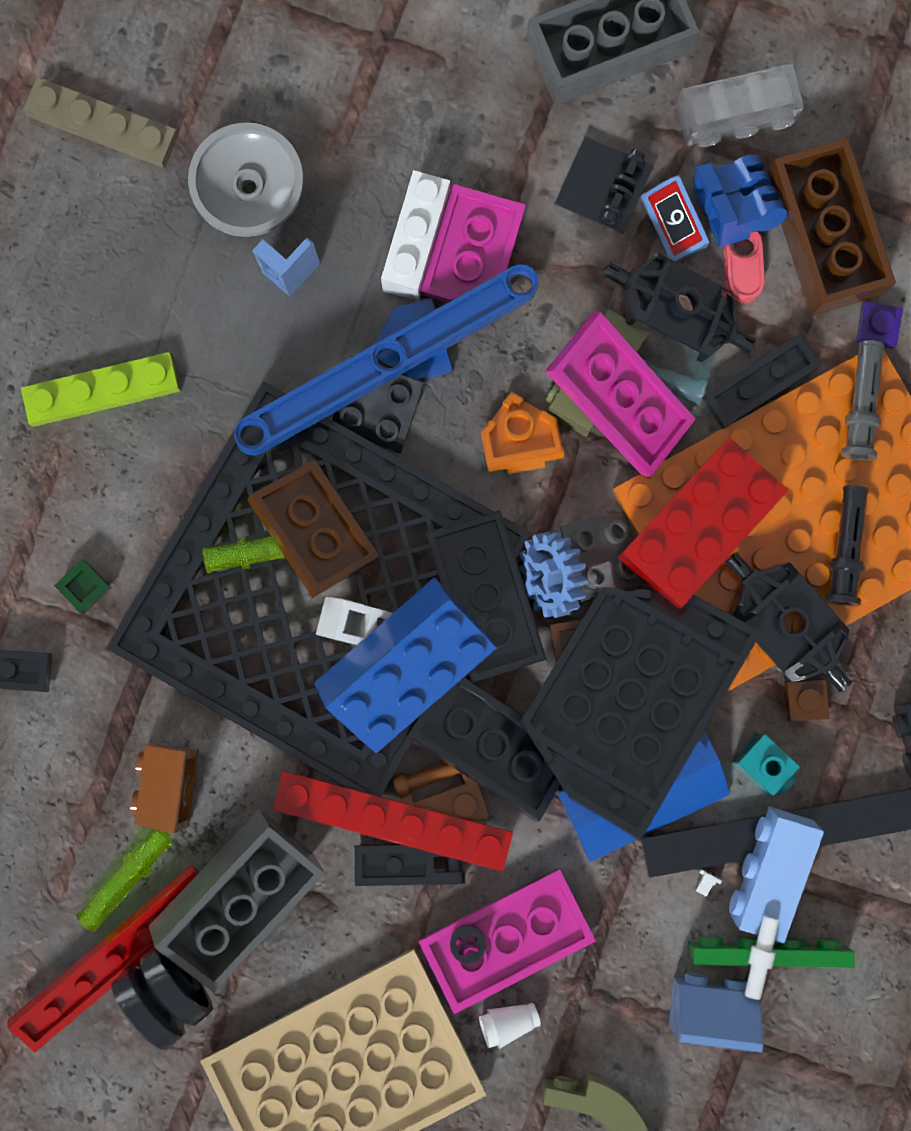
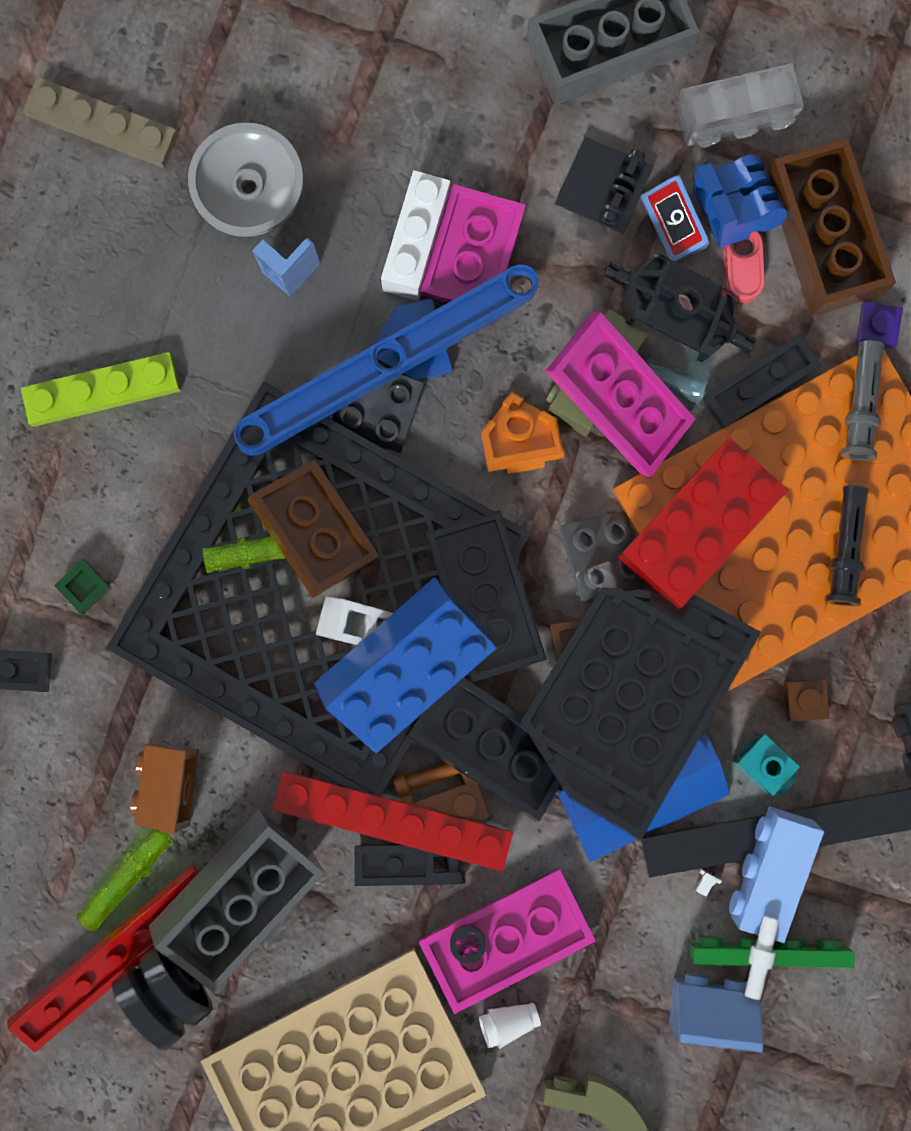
medium blue gear [518,532,588,618] -> none
black plate [725,551,852,692] -> none

